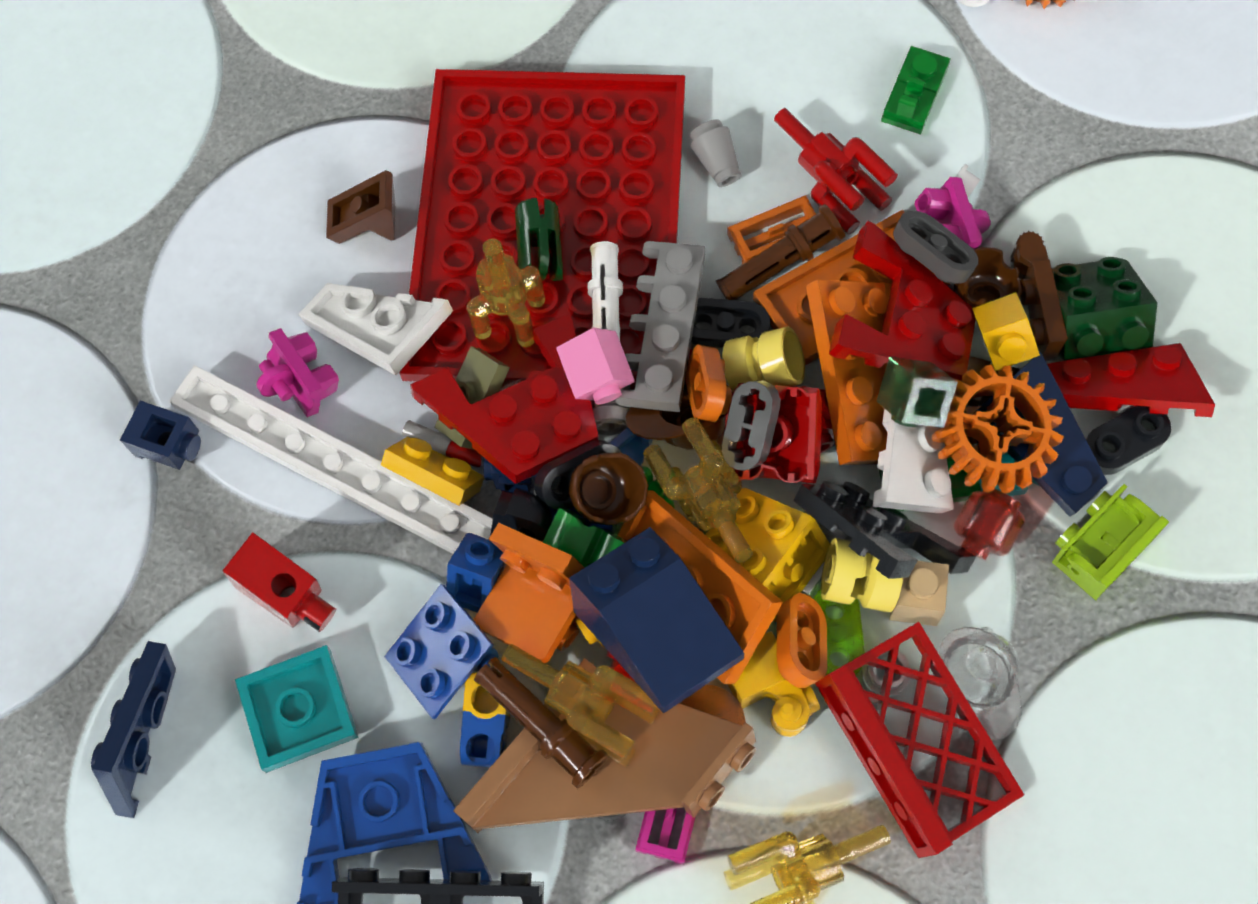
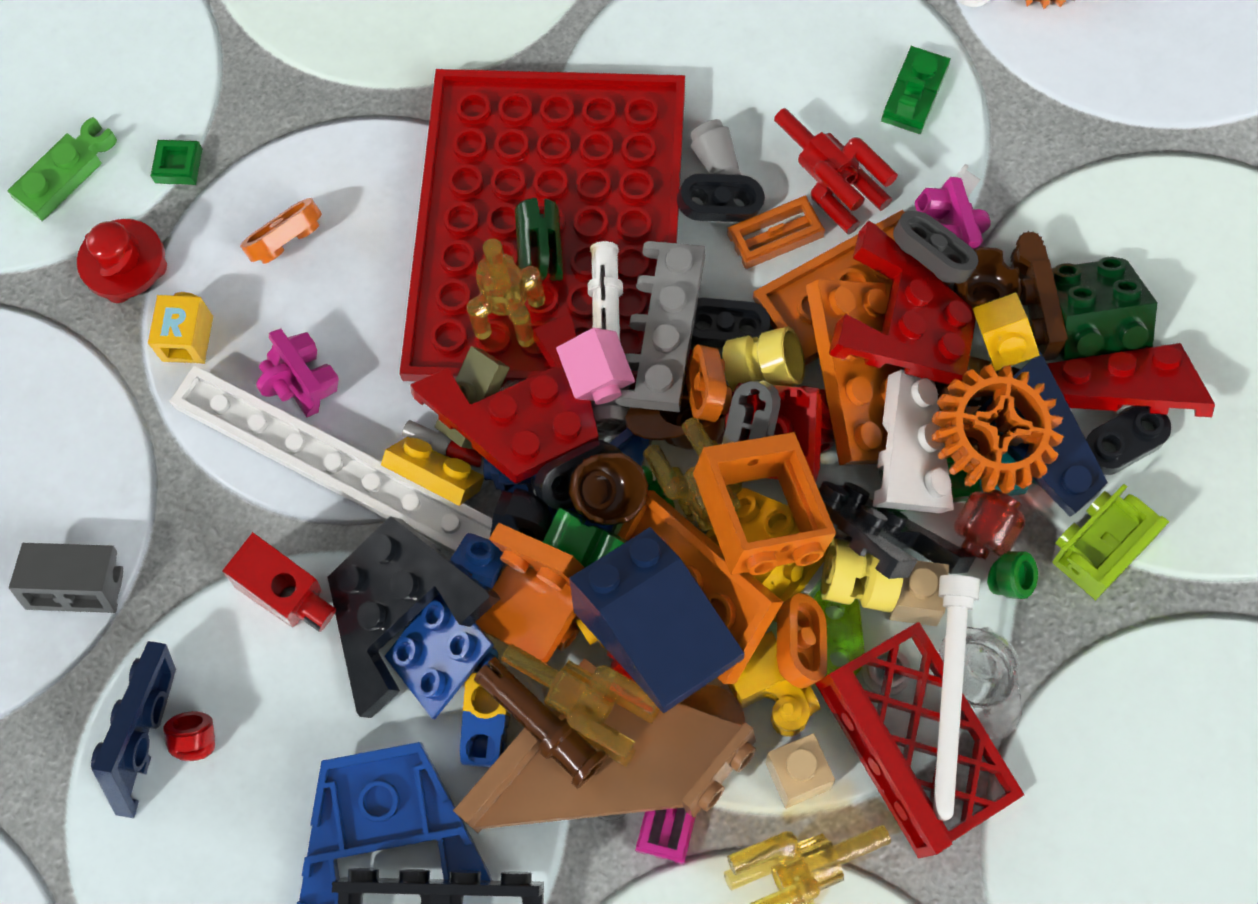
dark blue brick [120,400,201,470] -> none
teal plate [235,645,359,773] -> none
white wing [299,283,454,375] -> none
reddish brown slope [326,170,395,244] -> none
reddish brown pin [715,204,846,300] -> none
brick [877,357,958,428] -> none
none -> bright green plate [7,117,117,221]
none -> dark grey hinge [9,543,123,613]
none -> red plate [77,219,167,303]
none -> yellow brick [148,292,213,364]
none -> green tile [150,140,203,185]
none -> red tile [163,711,215,761]
none -> orange plate [240,198,322,264]
none -> black wing [327,516,500,718]
none -> black plate [677,174,765,222]
none -> orange window [693,432,836,575]
none -> tan brick [765,733,835,809]
none -> white piece [933,575,980,821]
none -> green tile [987,551,1038,599]

